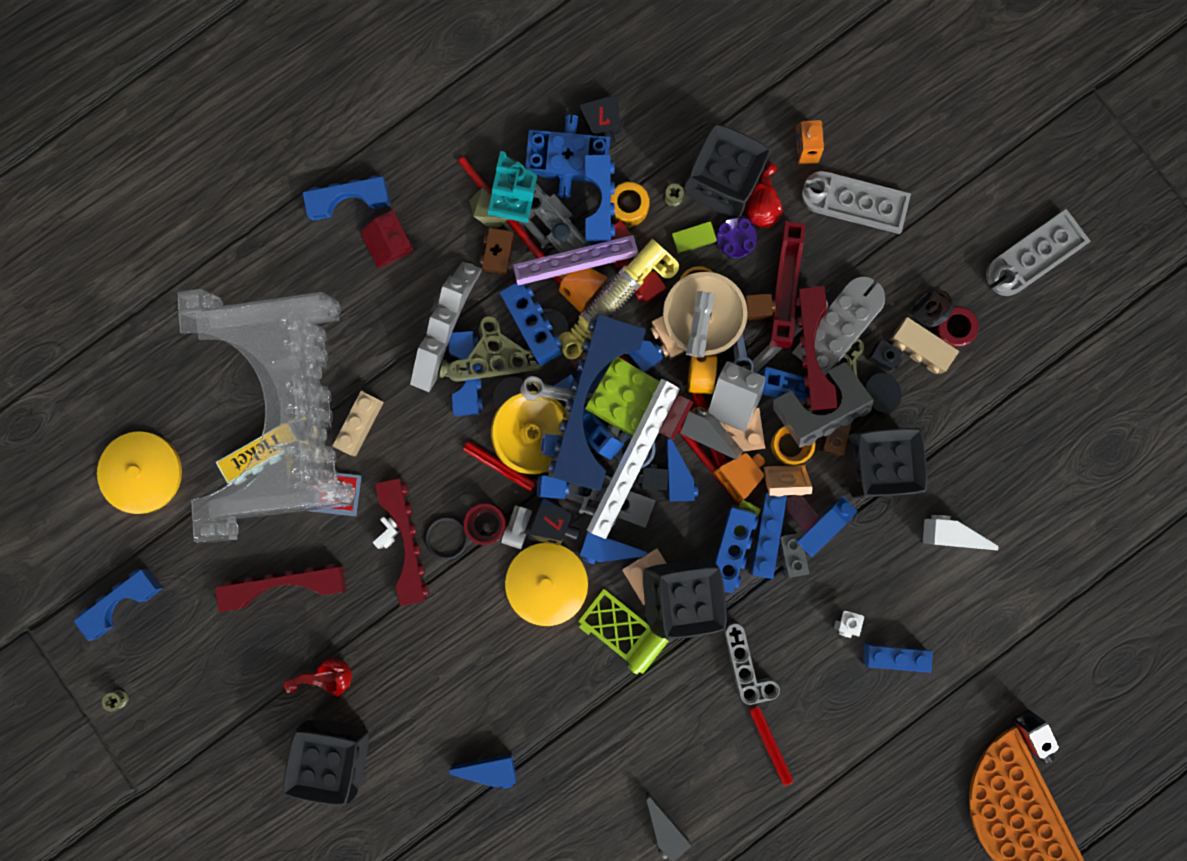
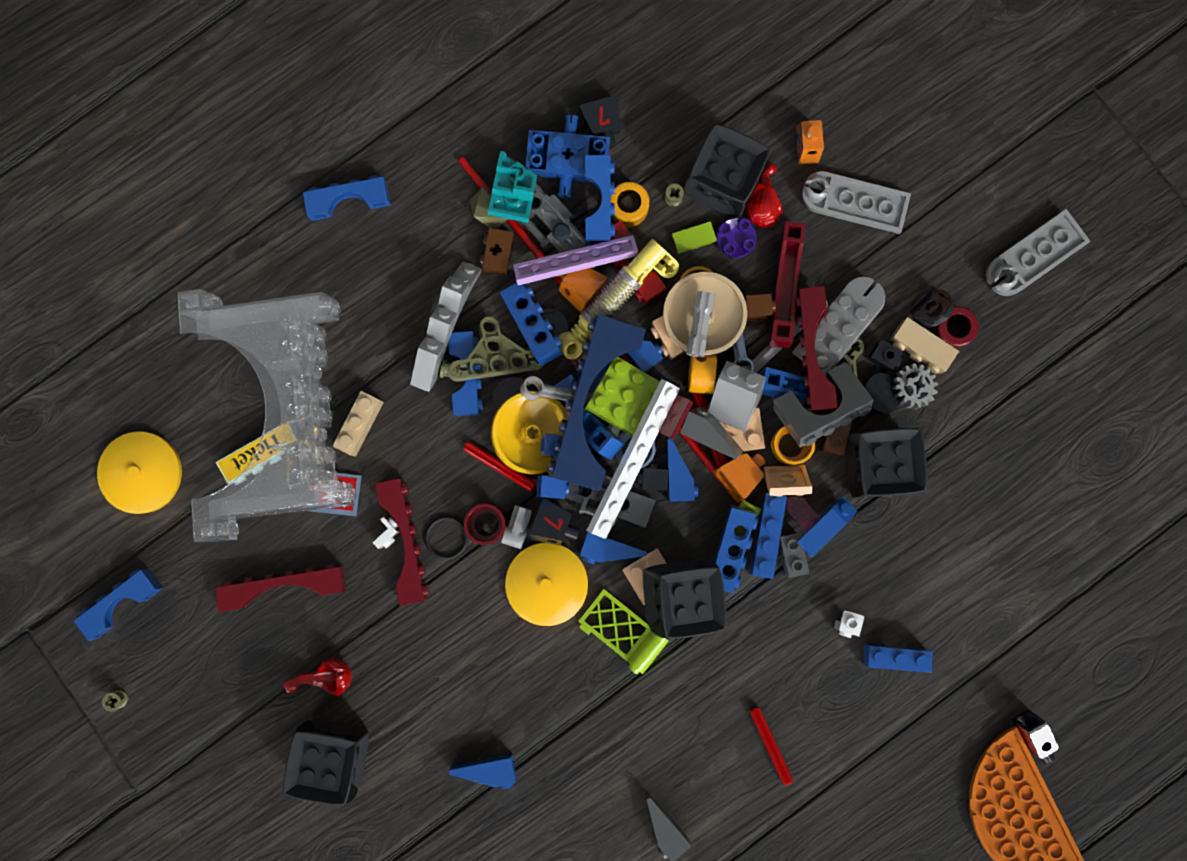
dark red slope [360,210,414,269] -> none
light grey beam [724,622,780,705] -> none
white slope [923,515,998,550] -> none
none -> light grey gear [892,364,938,409]

